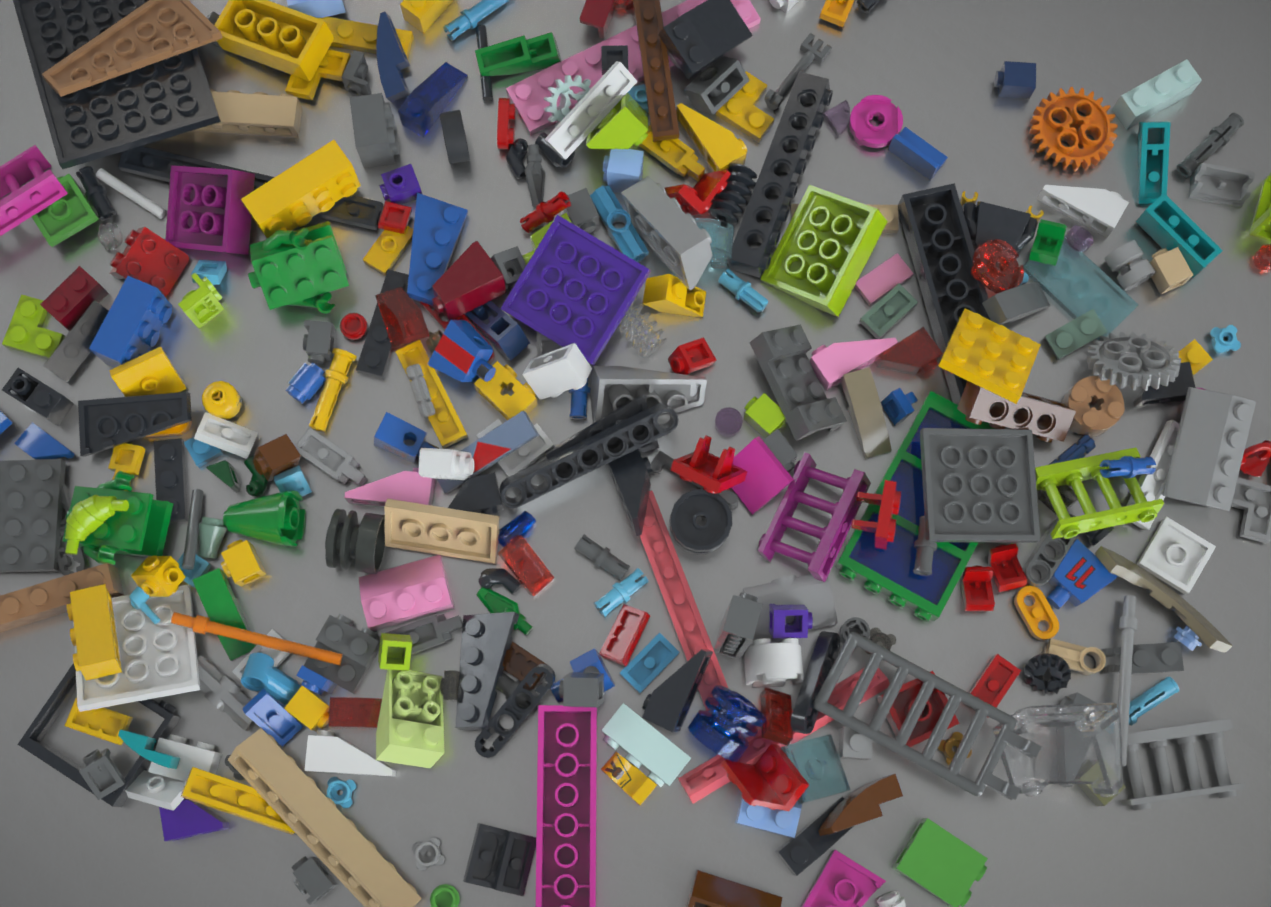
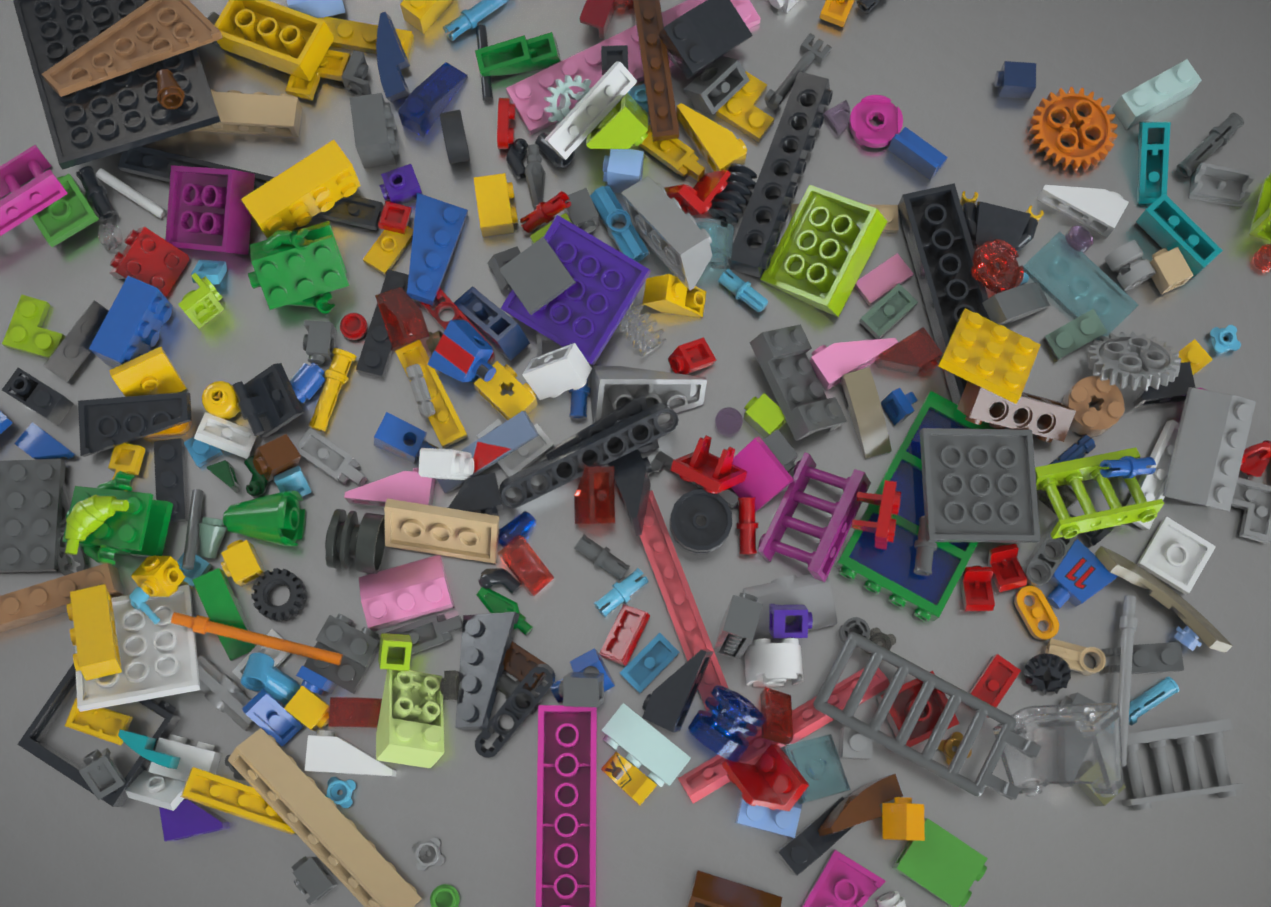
dark red brick [40,266,109,331] -> none
dark red slope [432,241,507,321] -> none
black slope [463,823,536,896] -> none
black beam [791,631,840,734] -> none
green bracket [1029,219,1067,266] -> none
none -> reddish brown cone [156,69,185,109]
none -> black plate [232,363,304,438]
none -> black tyre [251,568,307,622]
none -> yellow brick [473,173,518,237]
none -> dark grey tile [499,237,576,315]
none -> clear red slope [574,467,615,524]
none -> red pin [736,497,759,554]
none -> light orange brick [882,797,925,841]

